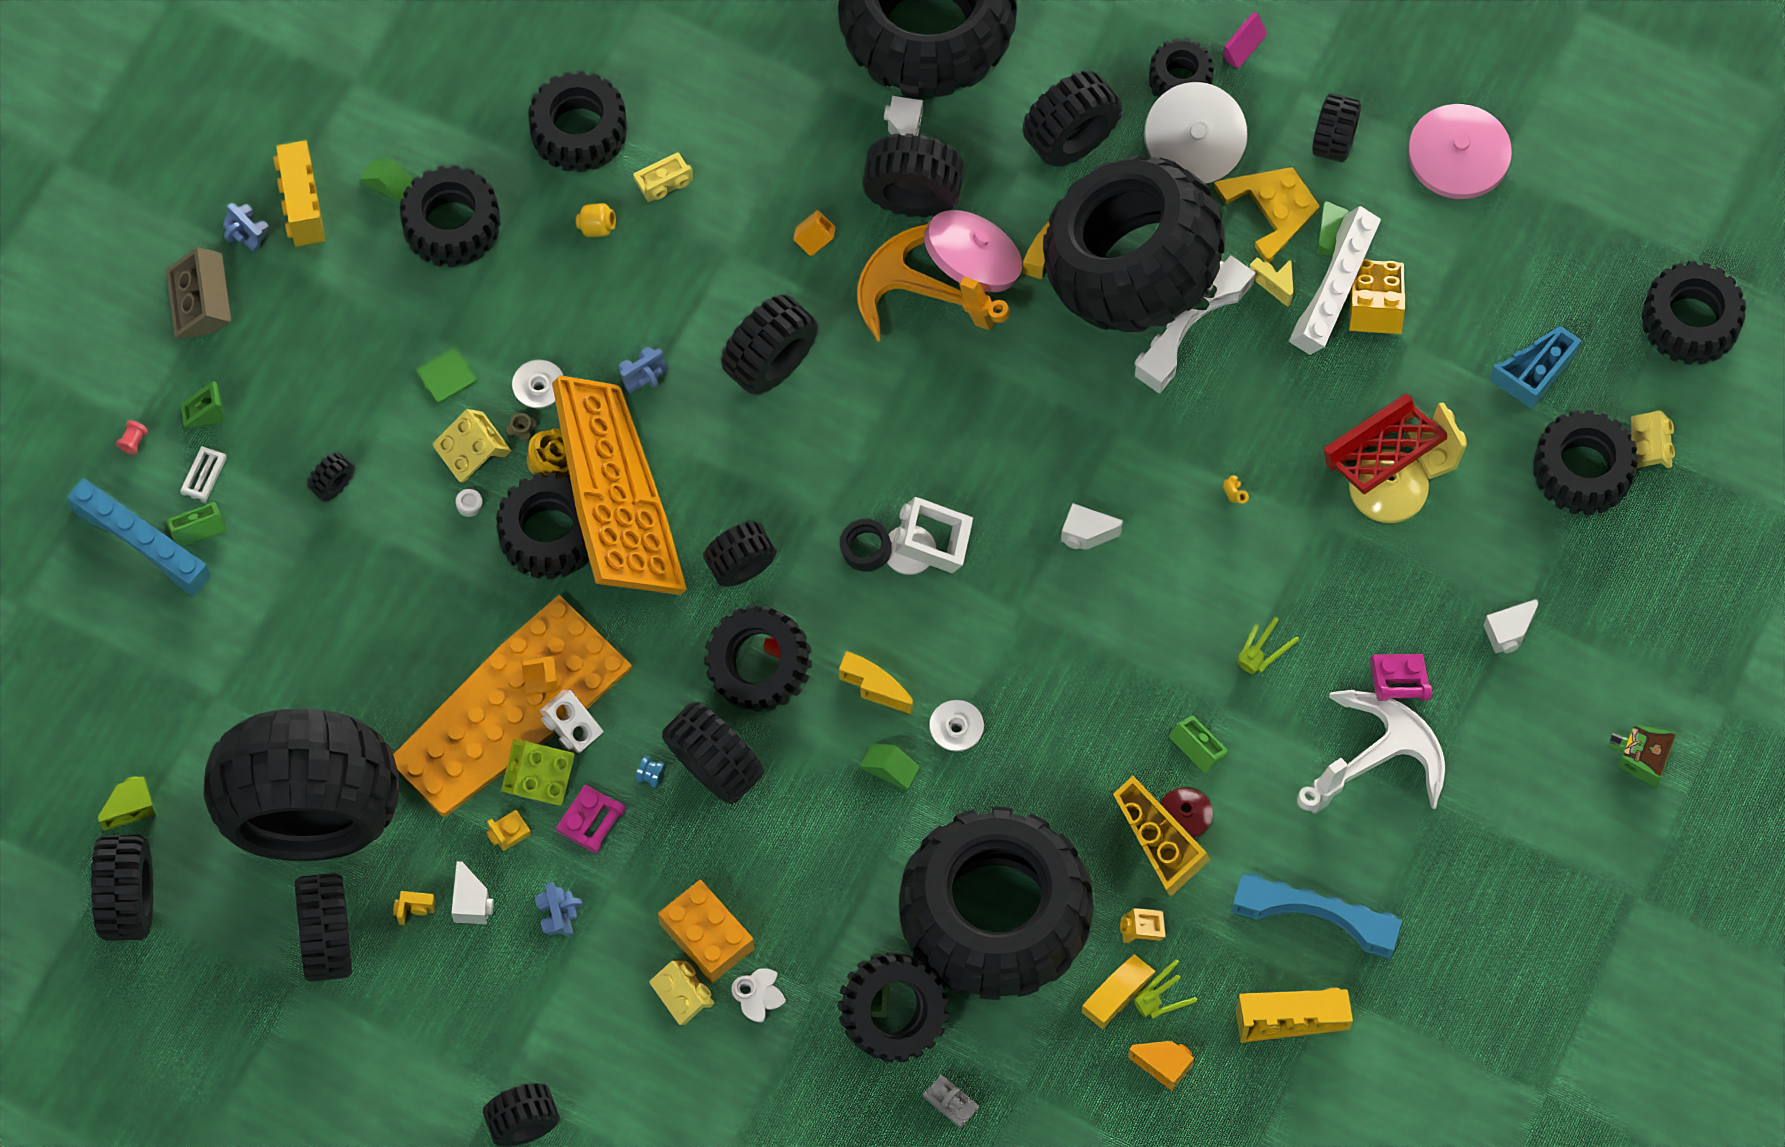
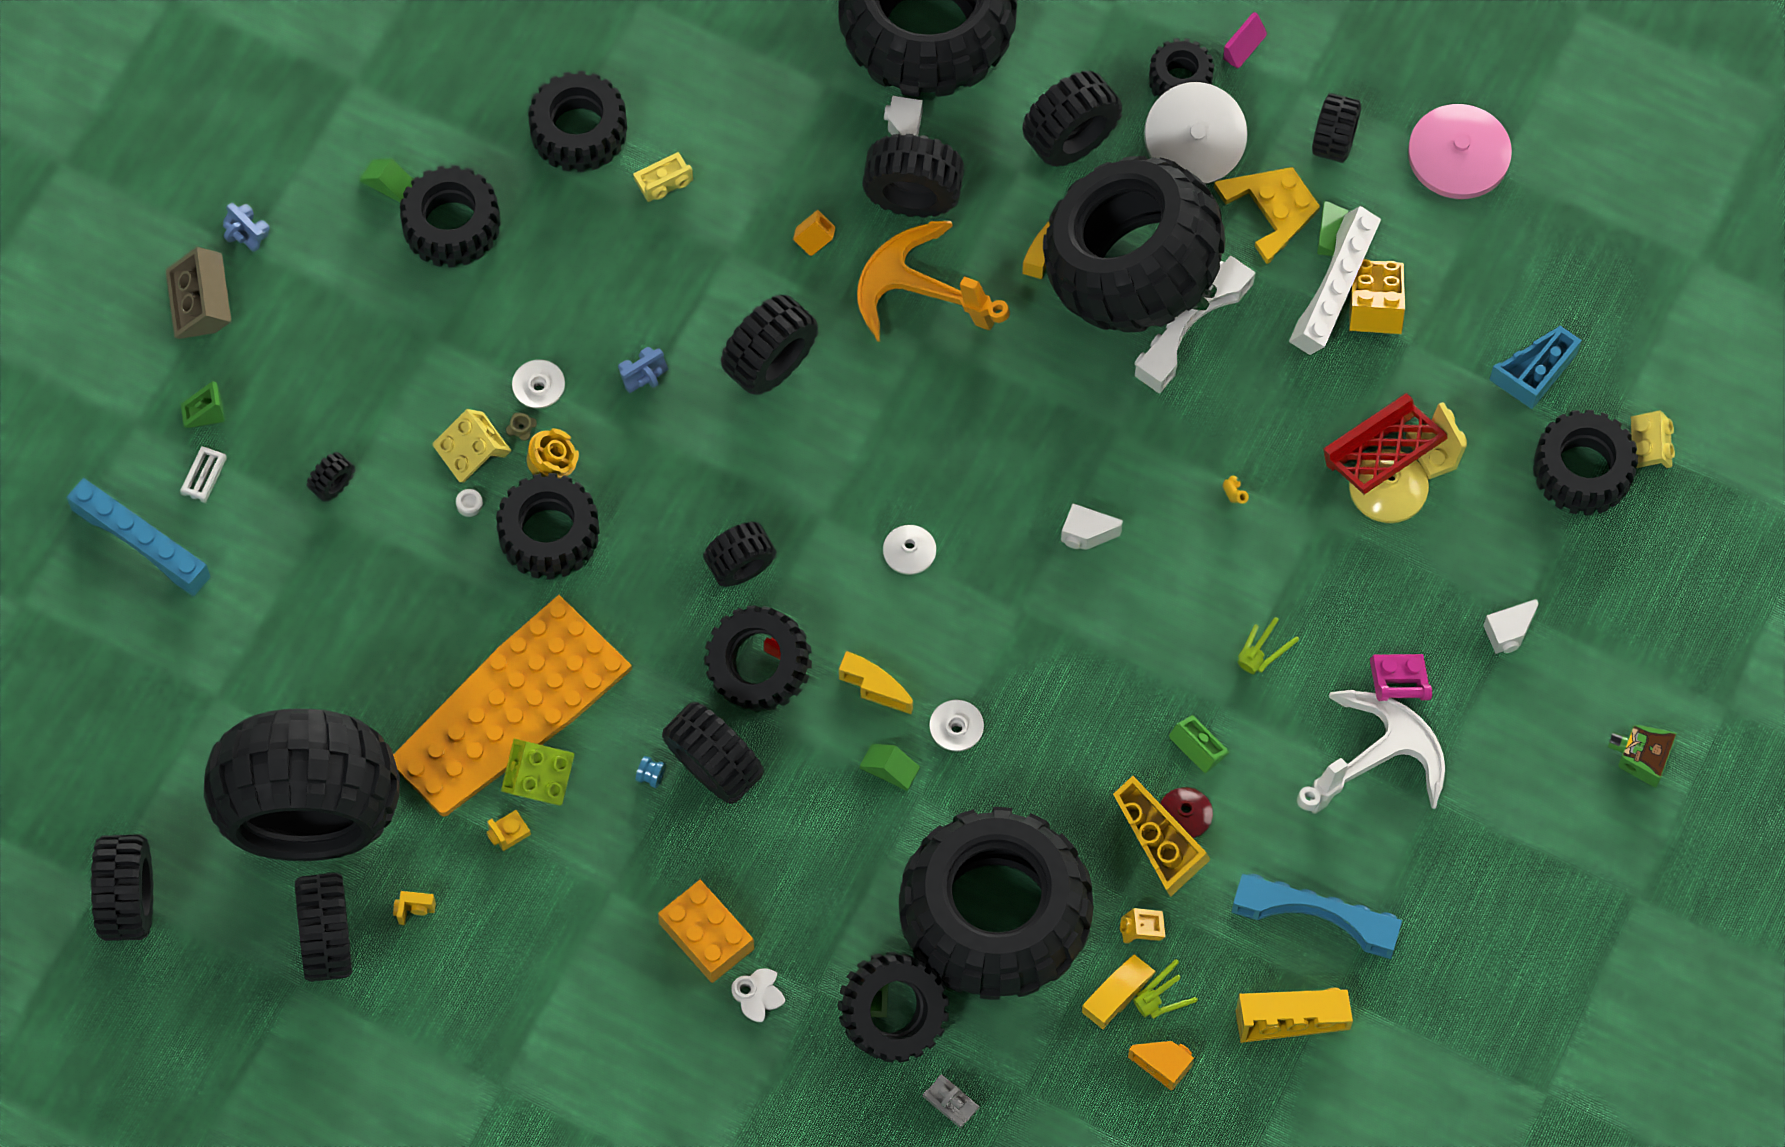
lime slope [98,776,156,831] -> none
coral bush [115,420,149,455] -> none
bright green slope [165,502,226,547] -> none
yellow wedge [273,140,326,247] -> none
bright green piece [416,348,477,404] -> none
white slope [452,861,493,924] -> none
black tyre [482,1083,560,1147] -> none
light orange panel [521,656,559,695] -> none
medium blue hips [535,882,583,937] -> none
white brick [539,690,604,753] -> none
light orange wing [552,375,687,595] -> none
dark pink plate [556,784,627,854] -> none
yellow head [576,203,616,238] -> none
light yellow bracket [649,961,715,1025] -> none
black tyre [840,518,892,572] -> none
white window [894,497,973,573] -> none
bright pink dish [924,210,1022,292] -> none
light yellow slope [1250,257,1293,307] -> none
black tyre [1642,261,1746,365] -> none

